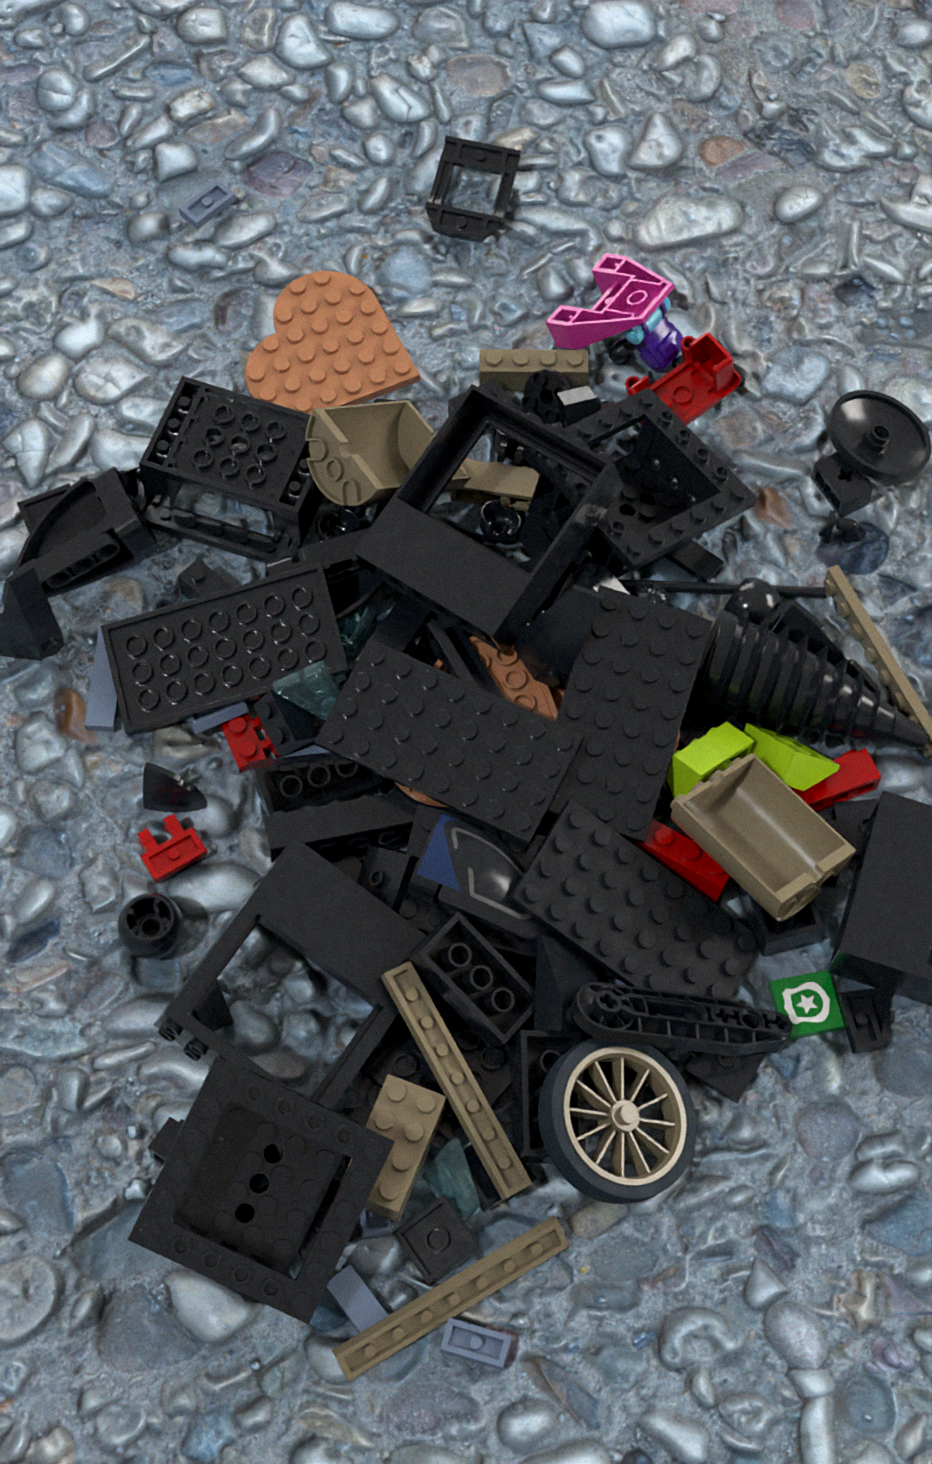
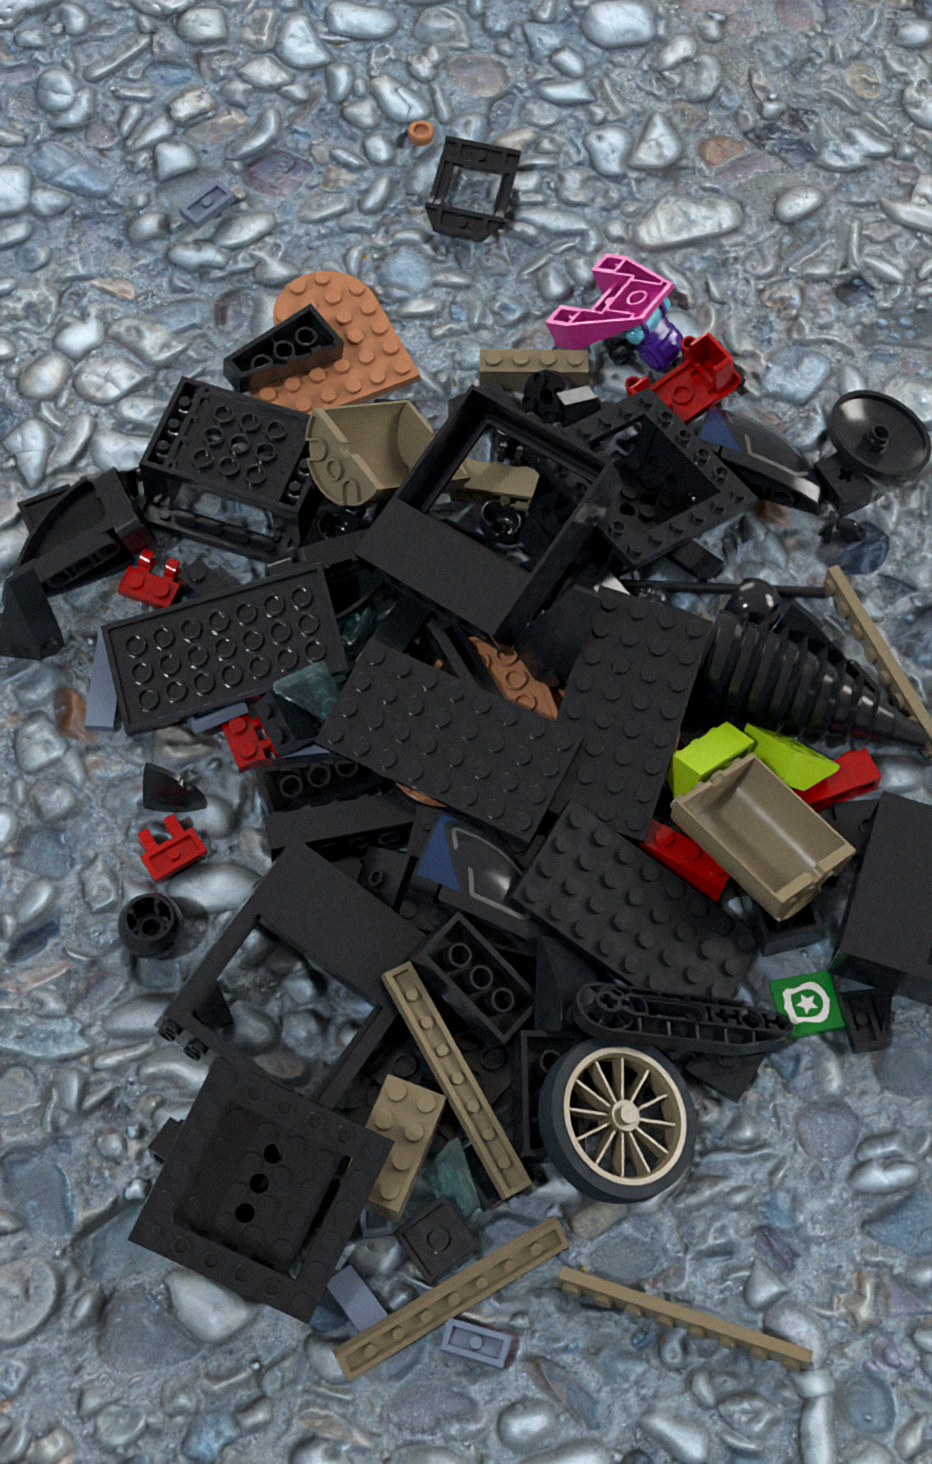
none -> red plate [117,549,182,609]
none -> black wedge [223,303,344,394]
none -> nougat tile [408,120,434,146]
none -> dark tan plate [557,1266,813,1372]
none -> black panel [697,406,825,516]

